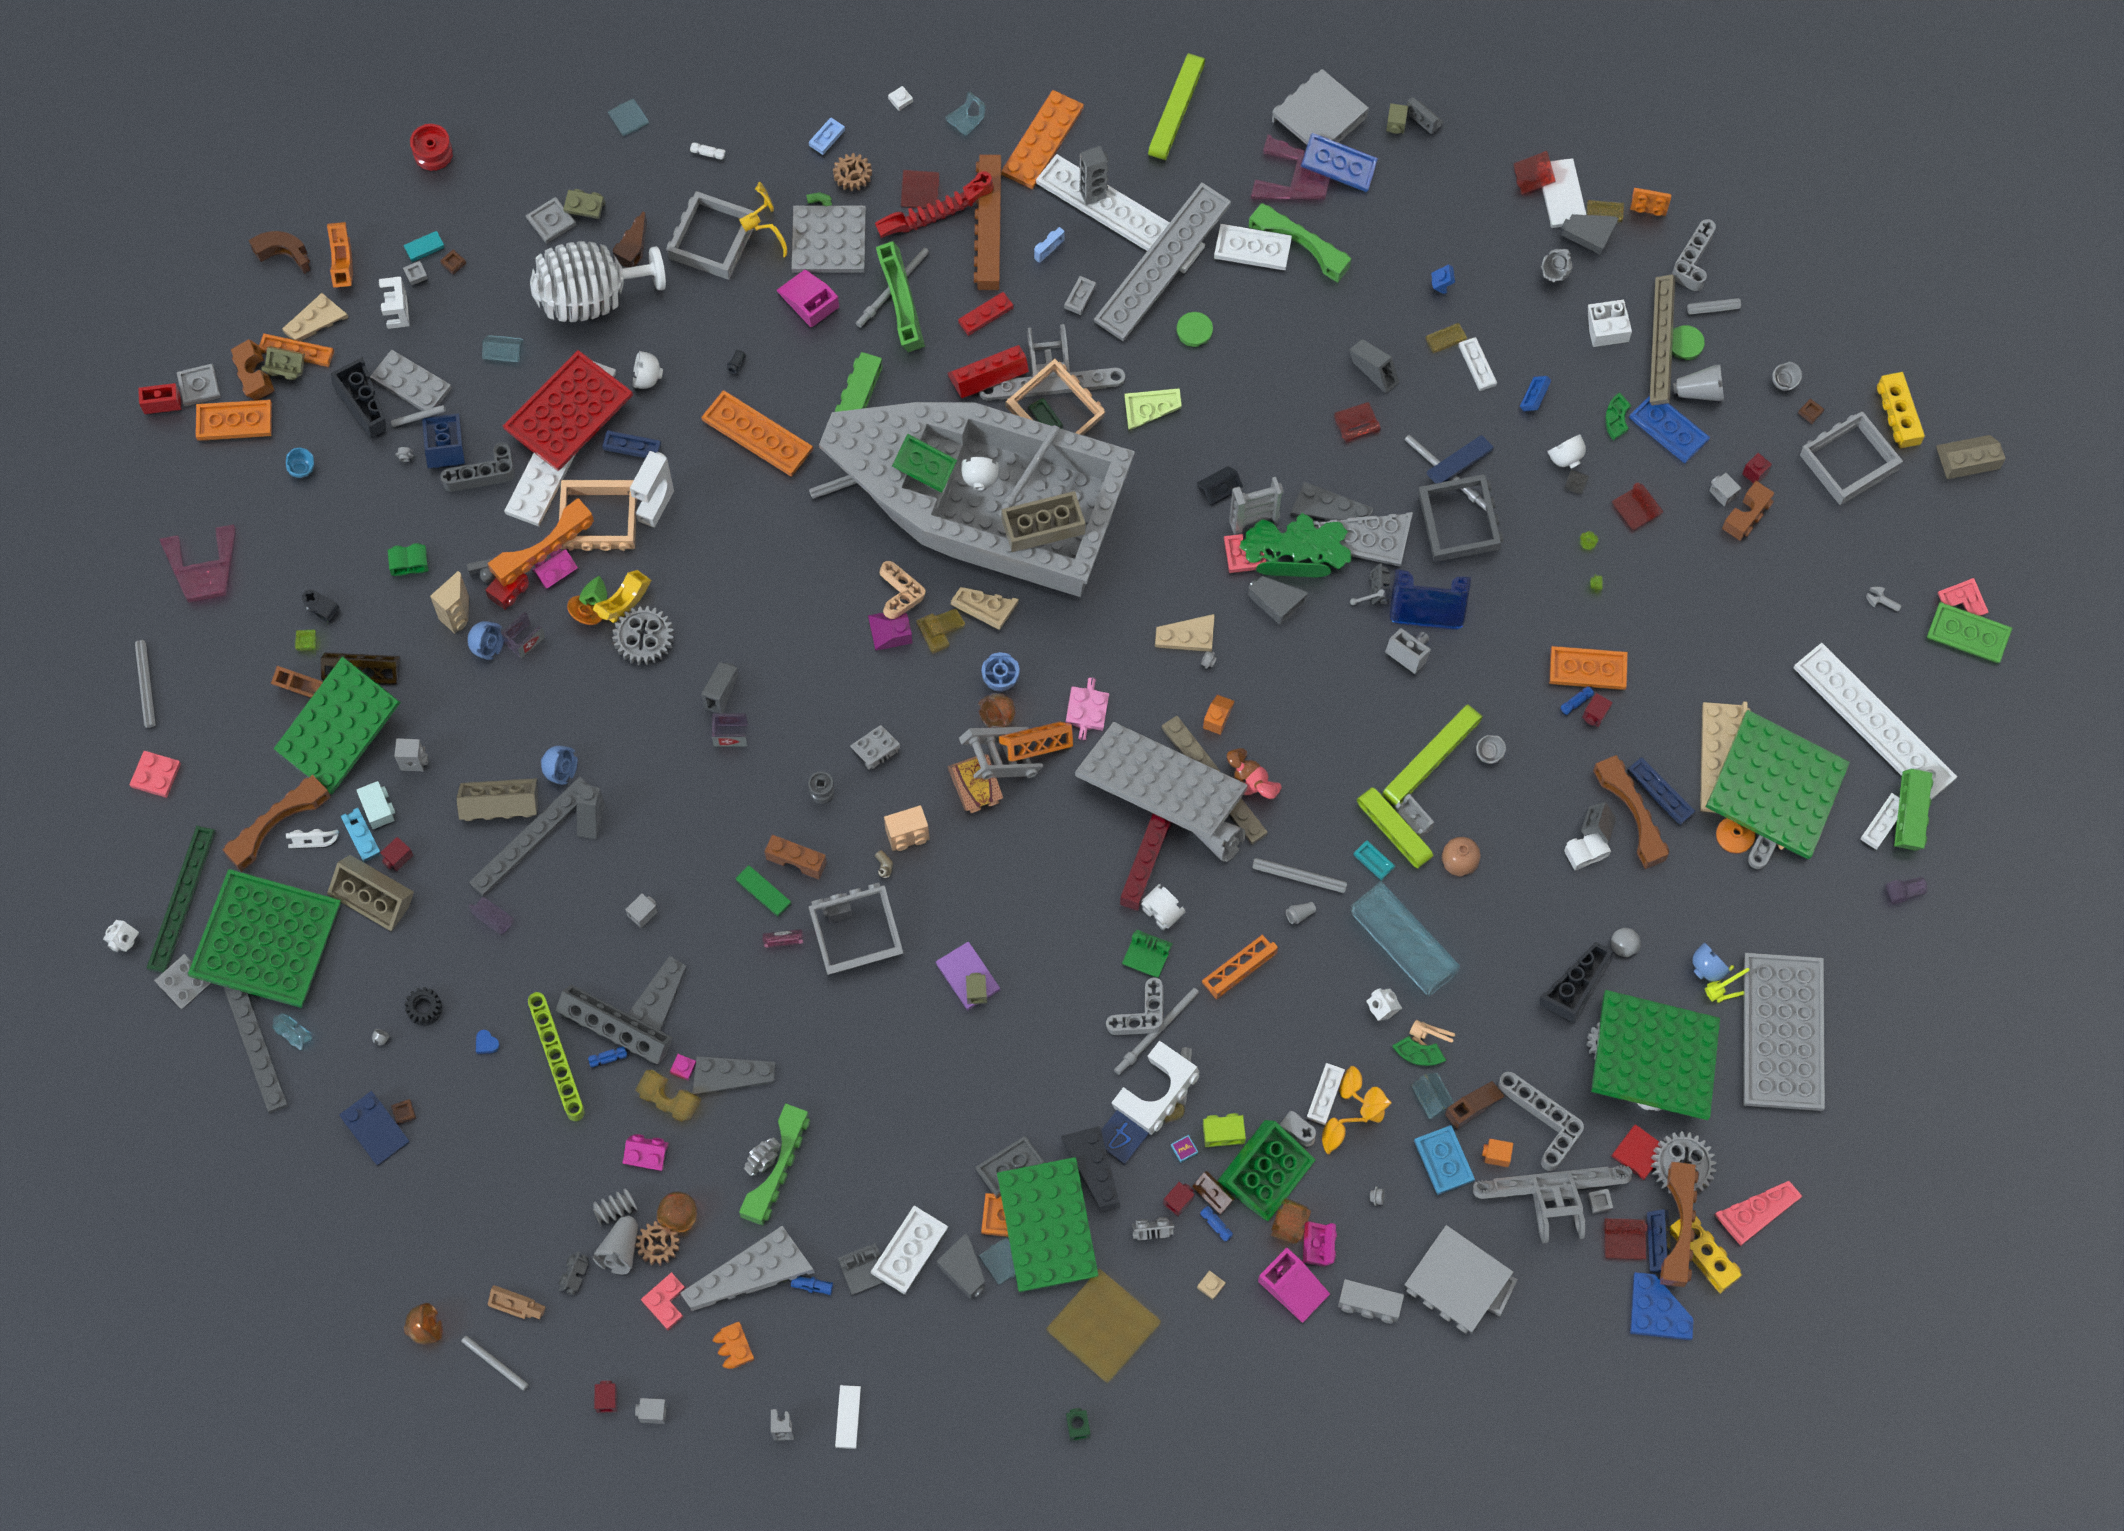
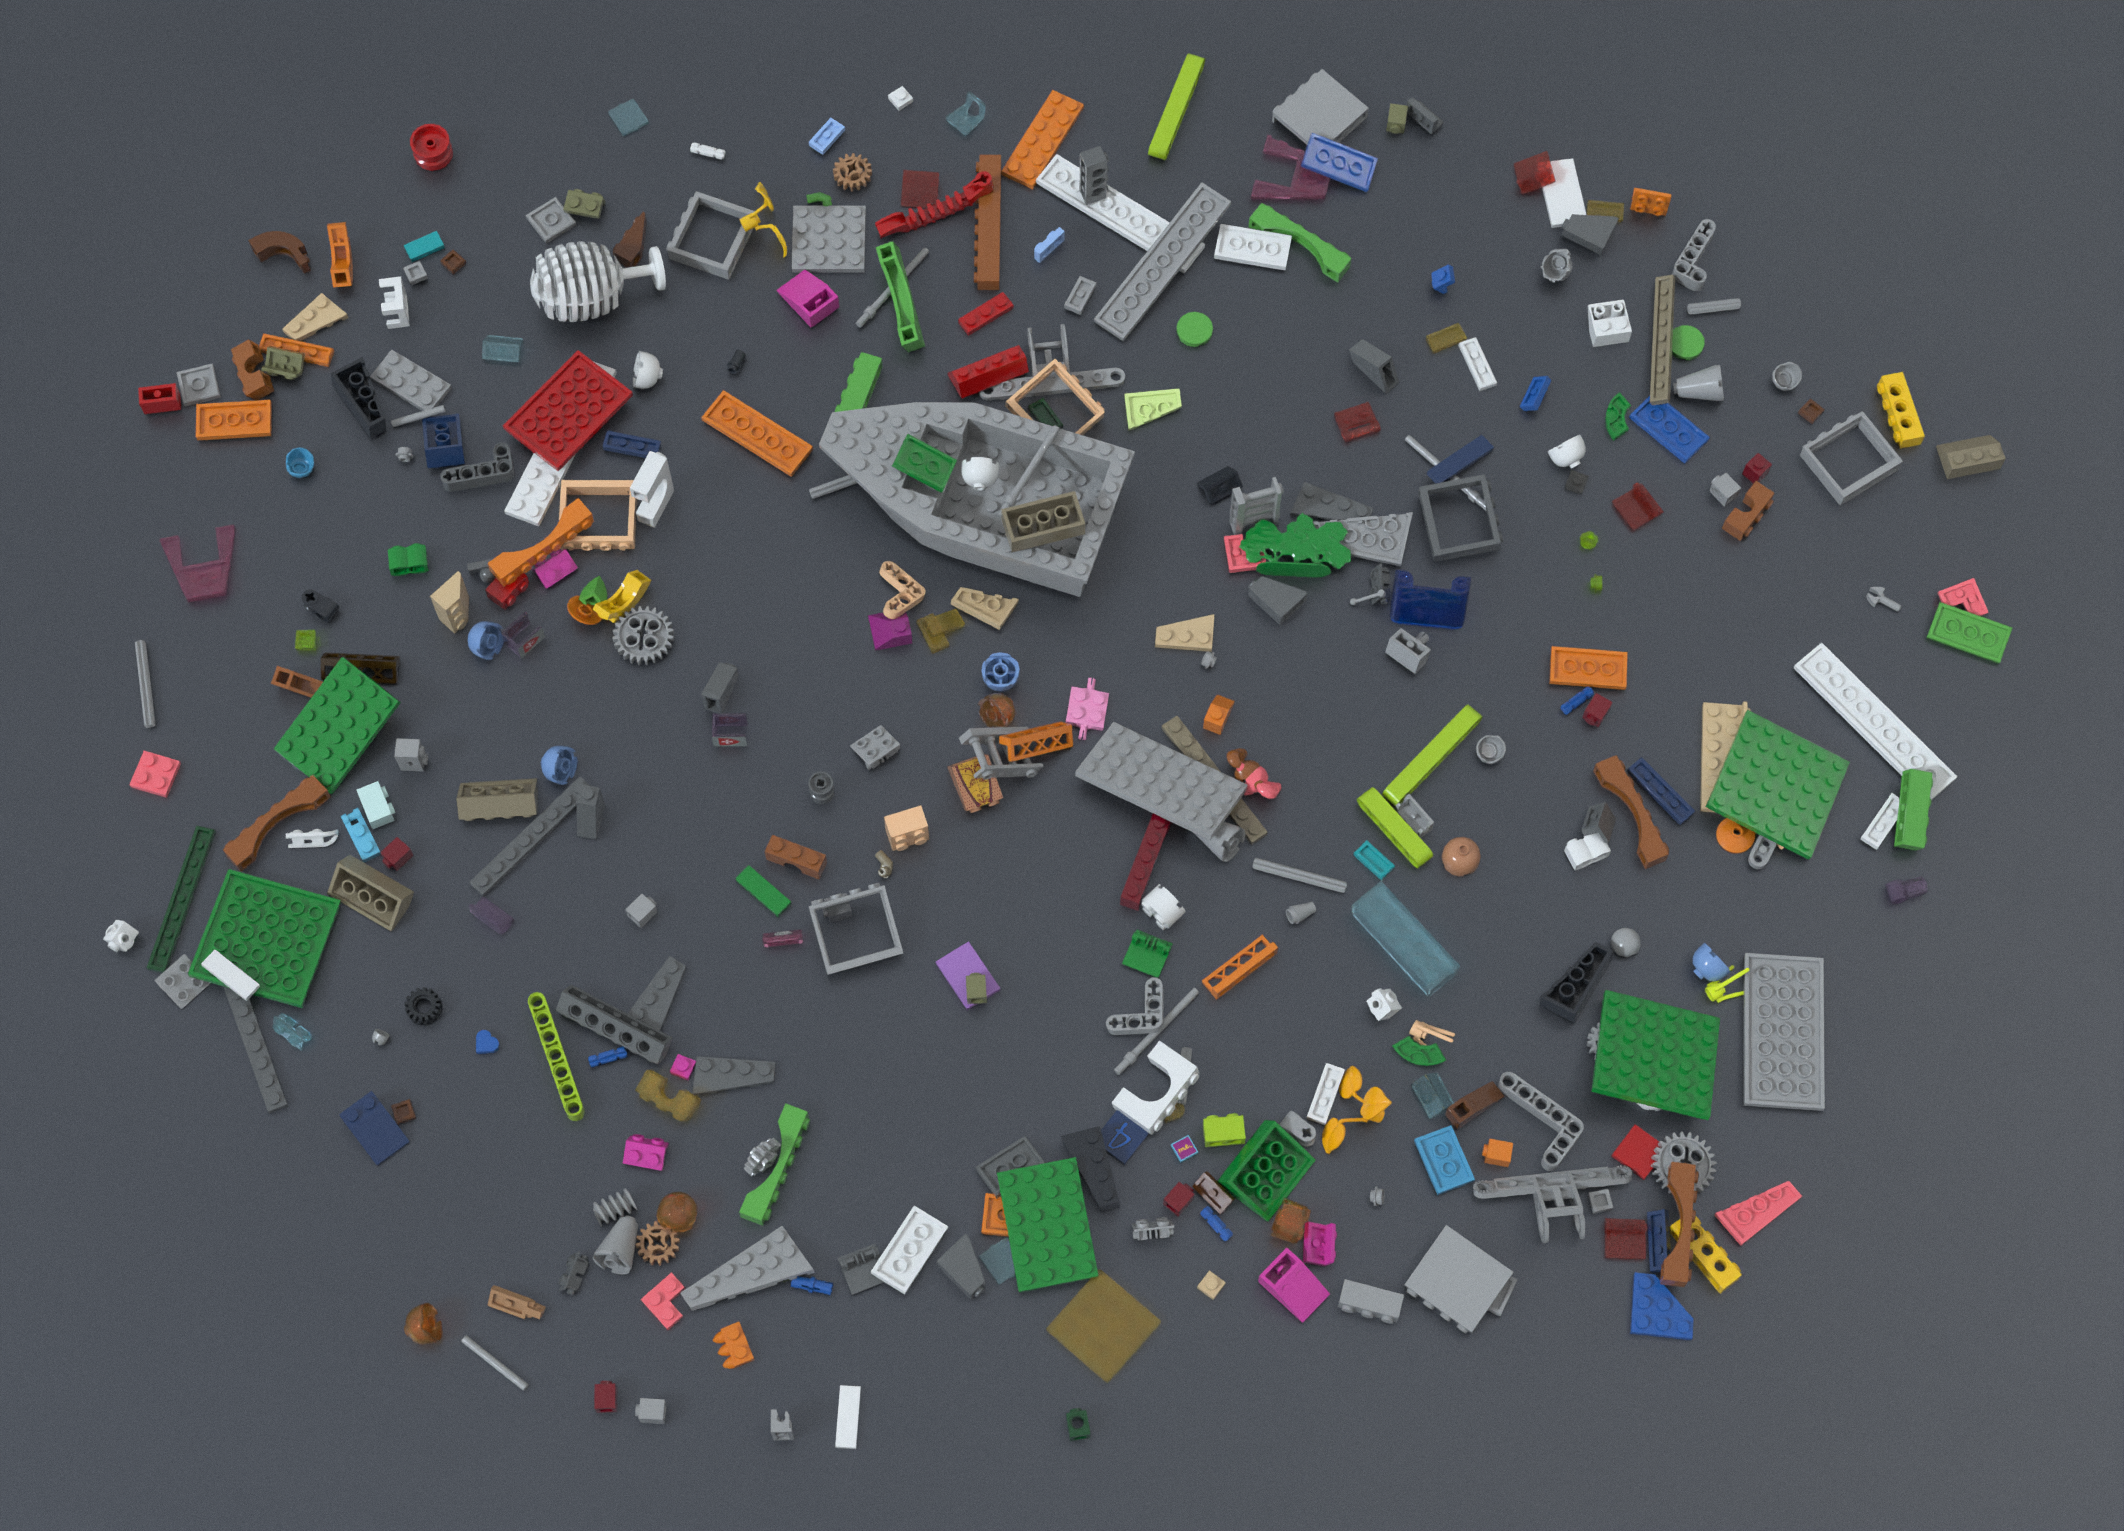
none -> white tile [201,950,260,1001]

